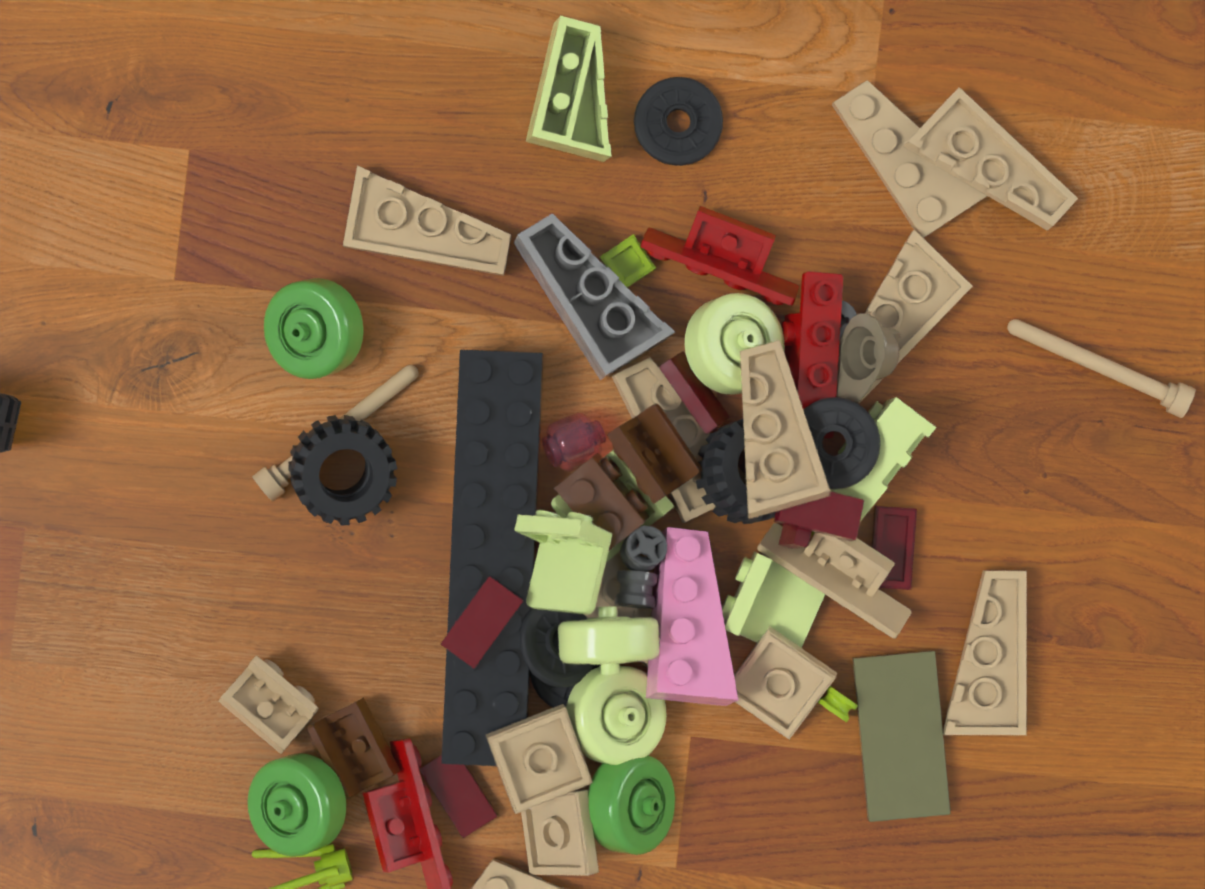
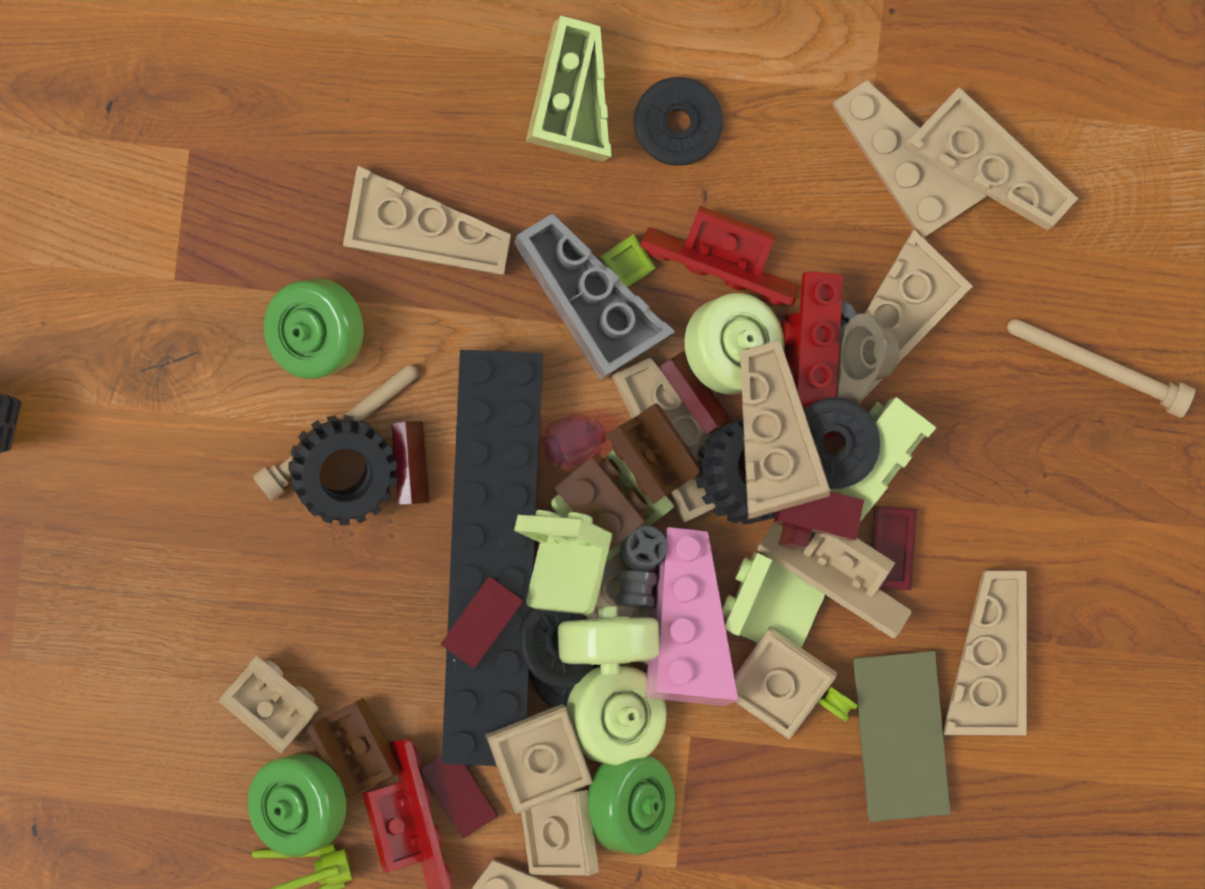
none -> dark red tile [391,421,429,505]

